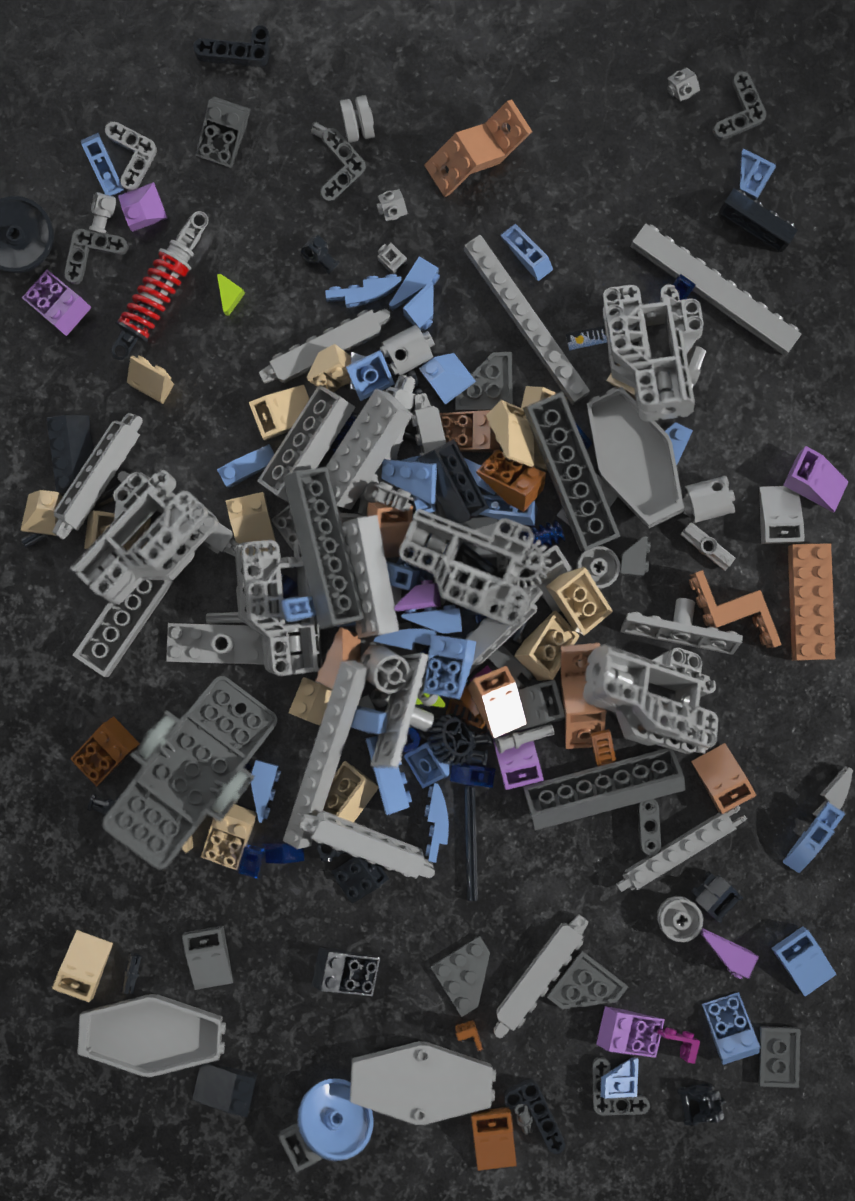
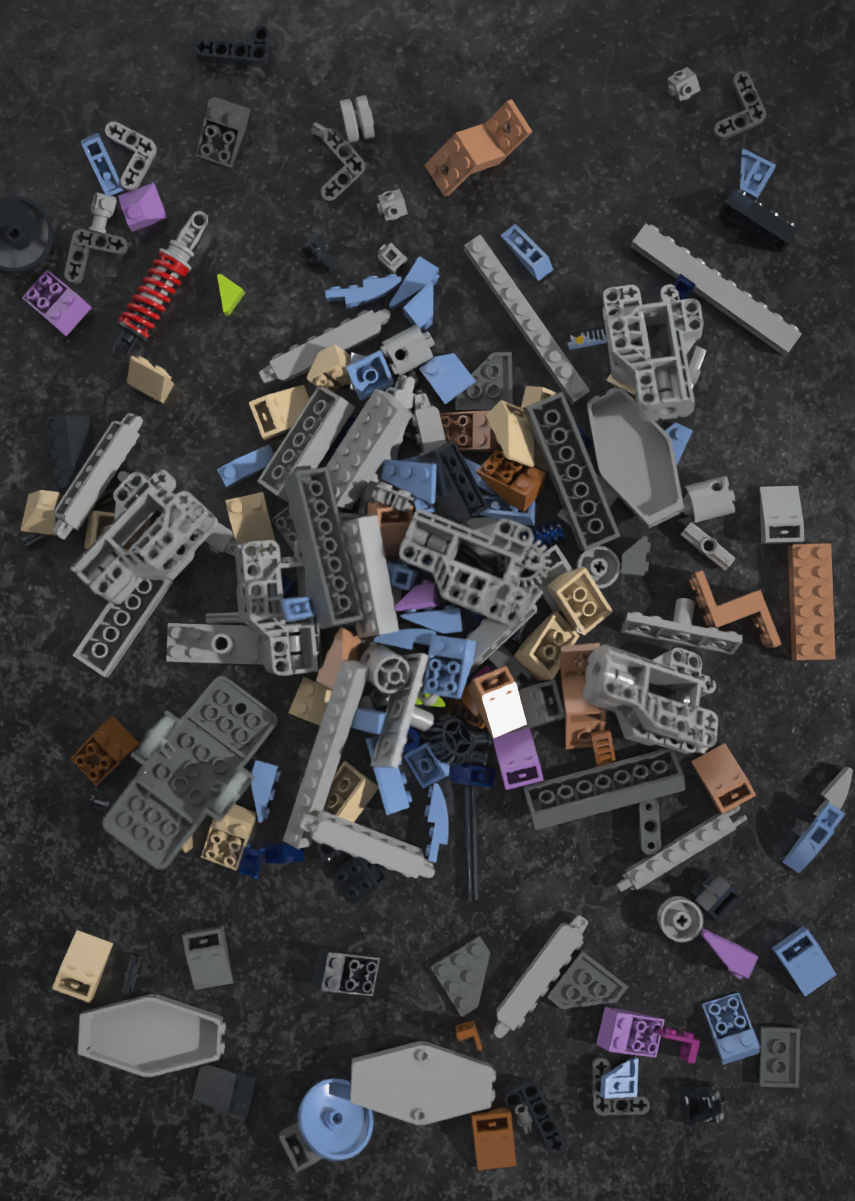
light grey pin [495,723,554,754] -> none
medium lavender slope [783,446,848,513] -> none

